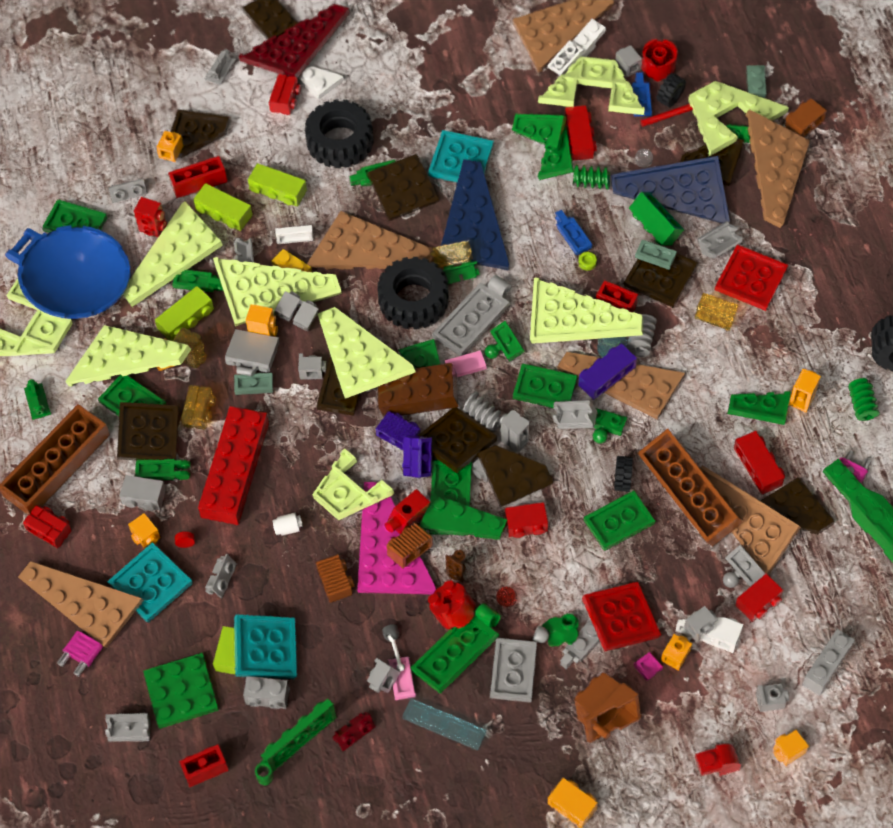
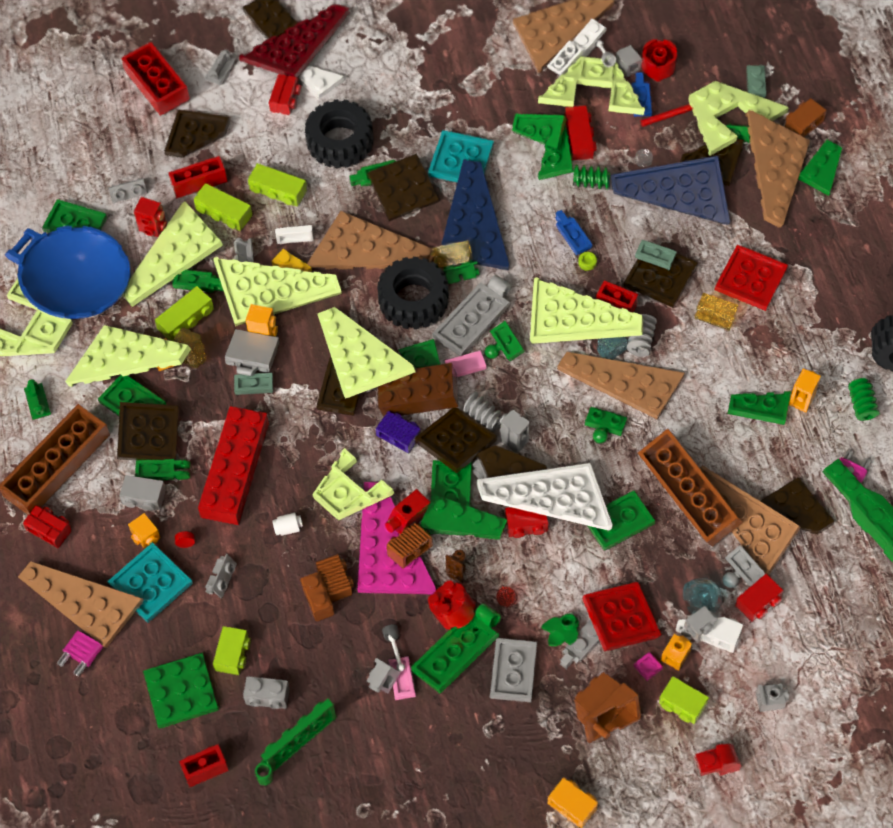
light grey hinge [105,714,151,742] -> none
light orange brick [156,131,183,162] -> none
clear yellow brick [181,385,216,430] -> none
teal plate [234,614,297,679] -> none
light grey piece [275,291,318,332] -> none
light grey brick [298,354,326,379] -> none
dark red hinge [332,712,376,751] -> none
dark purple brick [402,436,432,478] -> none
clear light blue tile [402,698,486,750] -> none
green plate [513,363,577,408] -> none
light grey hinge [532,625,549,643] -> none
light grey hinge [553,400,597,429] -> none
dark purple brick [578,343,637,400] -> none
black tyre [614,456,633,492] -> none
green brick [629,192,684,246] -> none
black tyre [656,73,686,108] -> none
light grey hinge [697,221,743,259] -> none
red brick [733,431,785,495] -> none
light orange brick [773,730,809,766] -> none
light grey brick [802,629,855,696] -> none
none -> red brick [121,42,190,116]
none -> dark orange brick [300,572,334,622]
none -> white wing [477,463,612,530]
none -> light grey hinge [596,40,616,67]
none -> lime brick [659,677,709,724]
none -> clear light blue cylinder [683,577,722,615]
none -> green wing [798,139,842,196]

